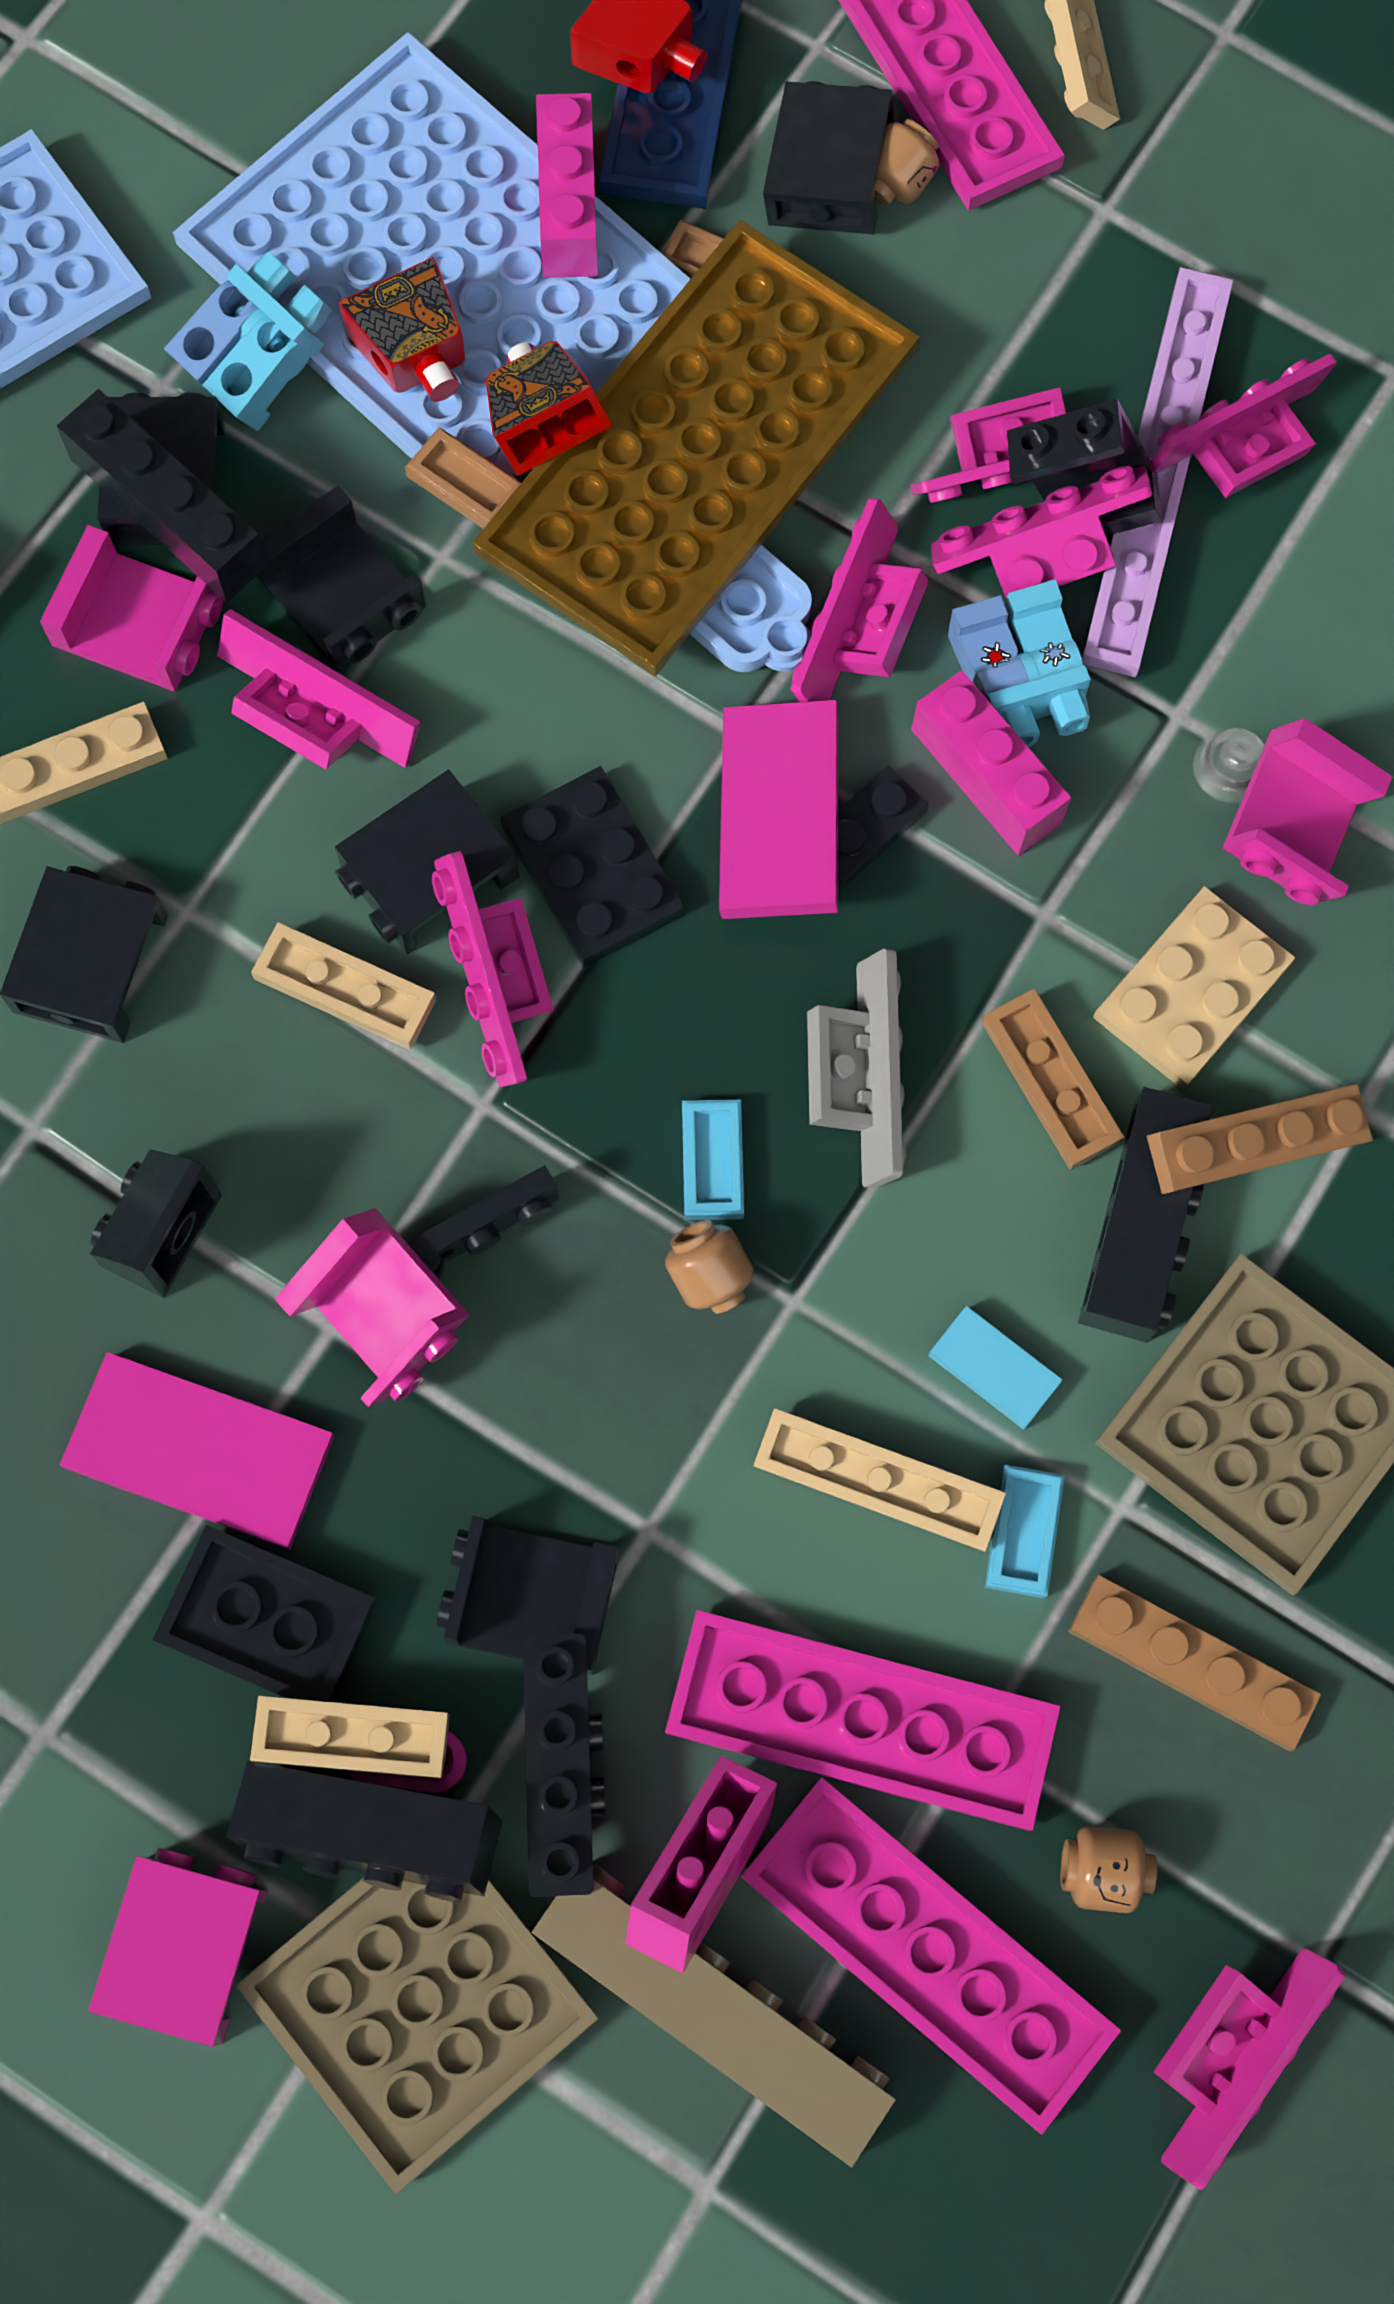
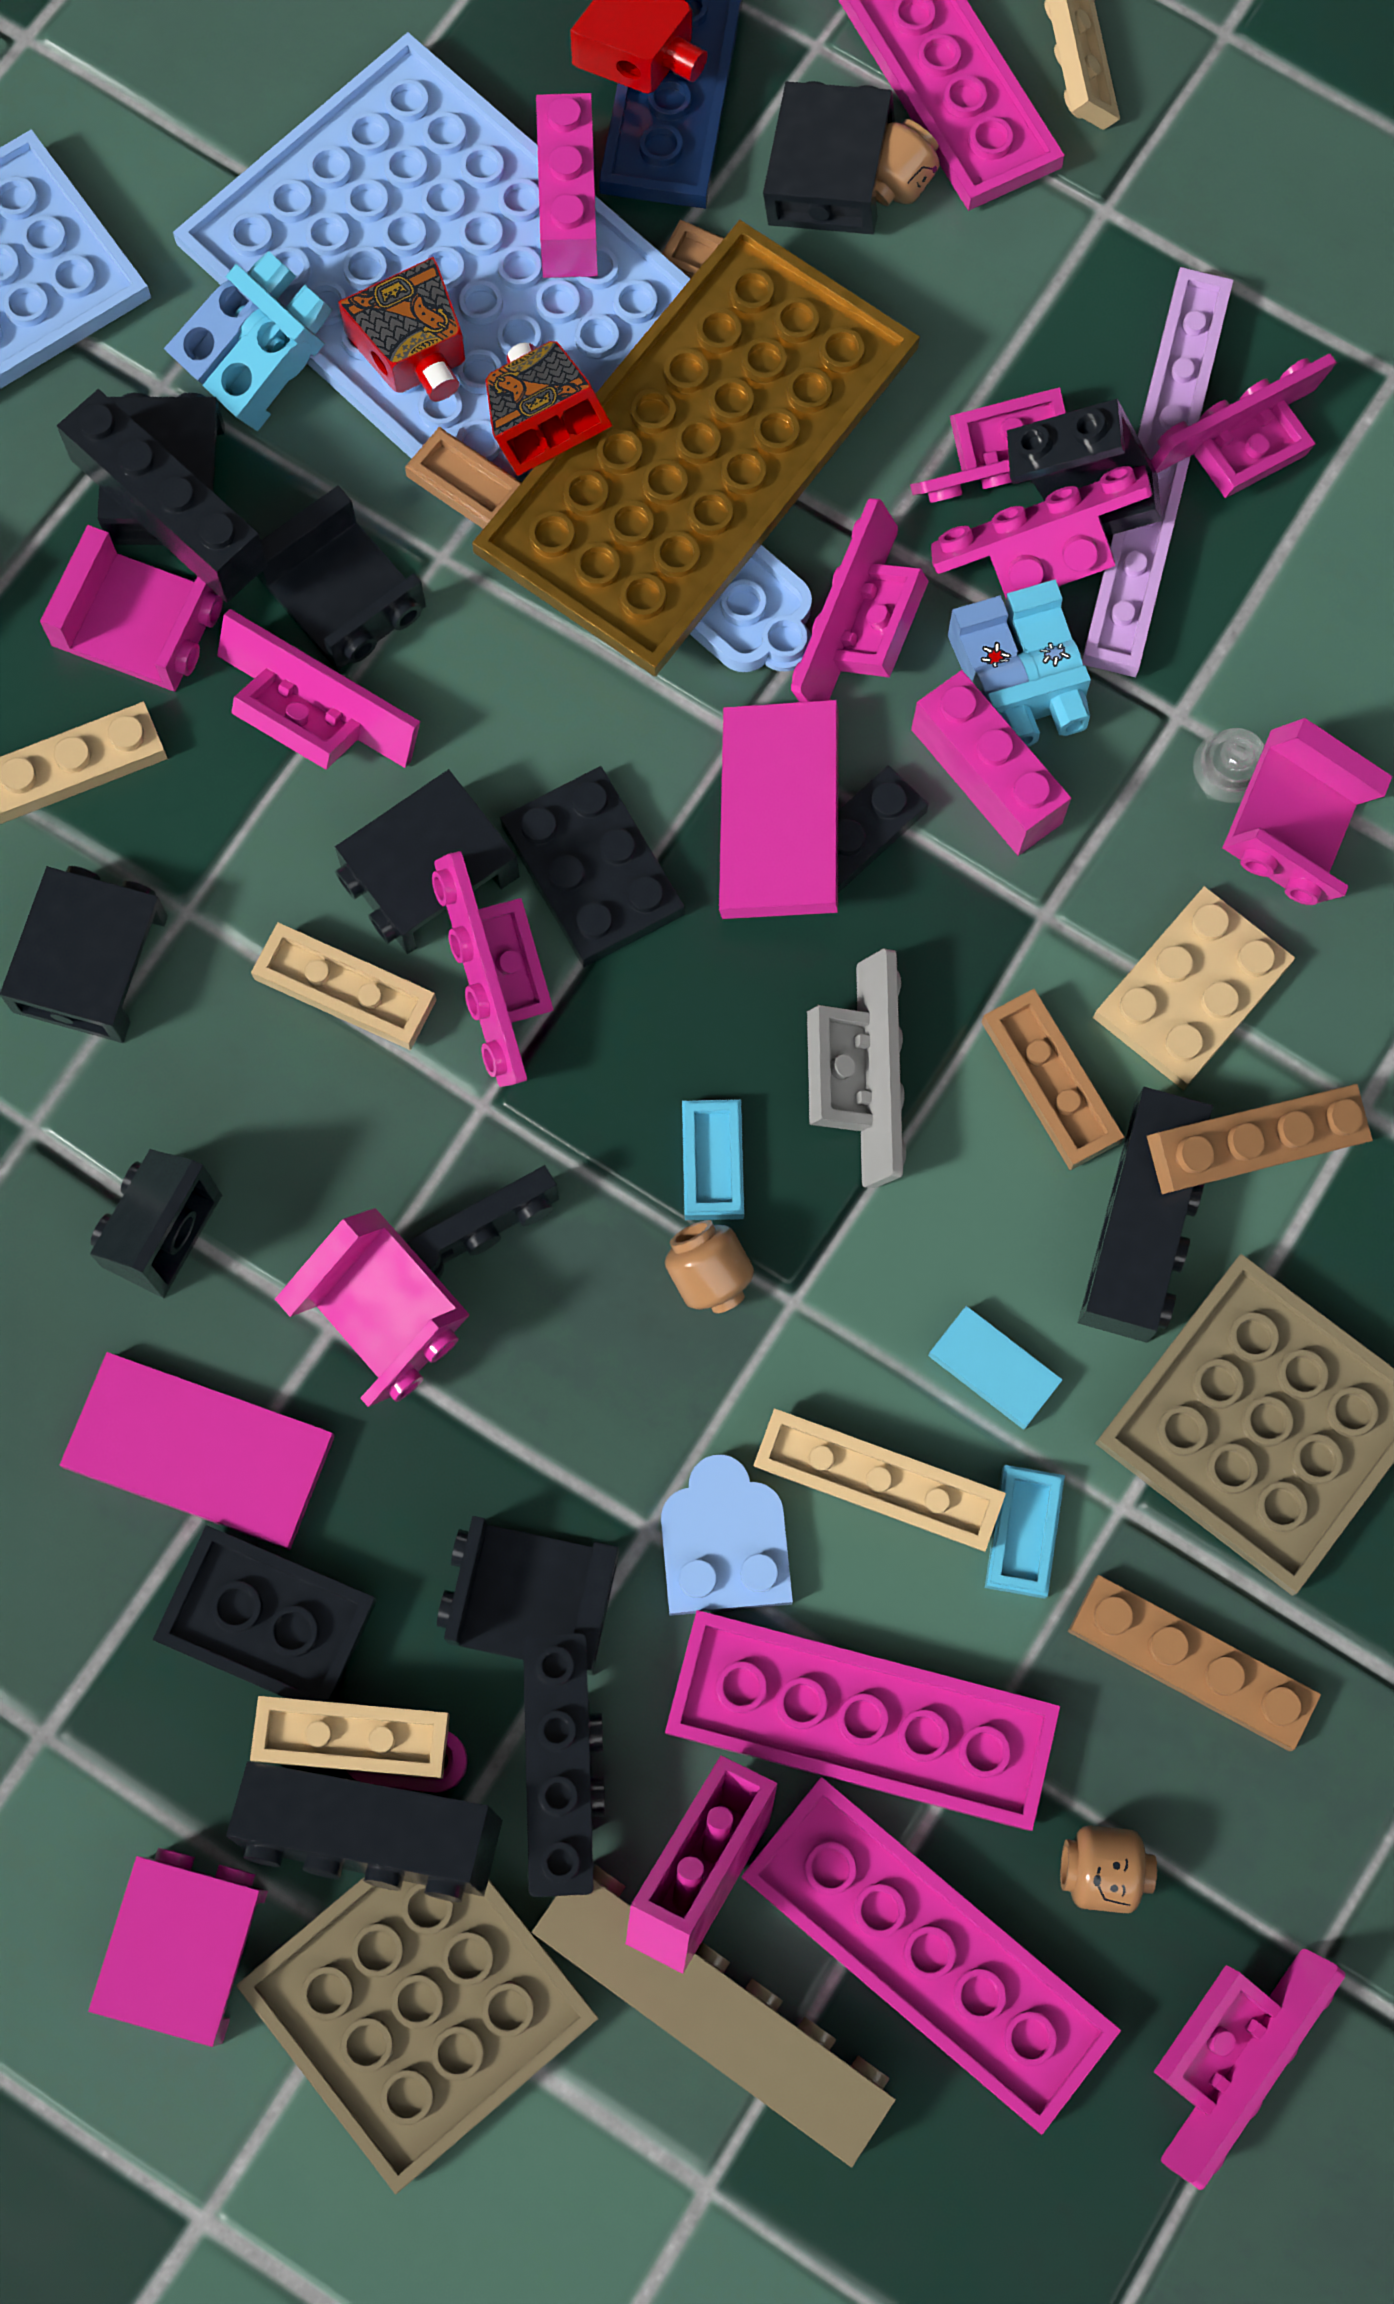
none -> light blue plate [661,1455,793,1616]

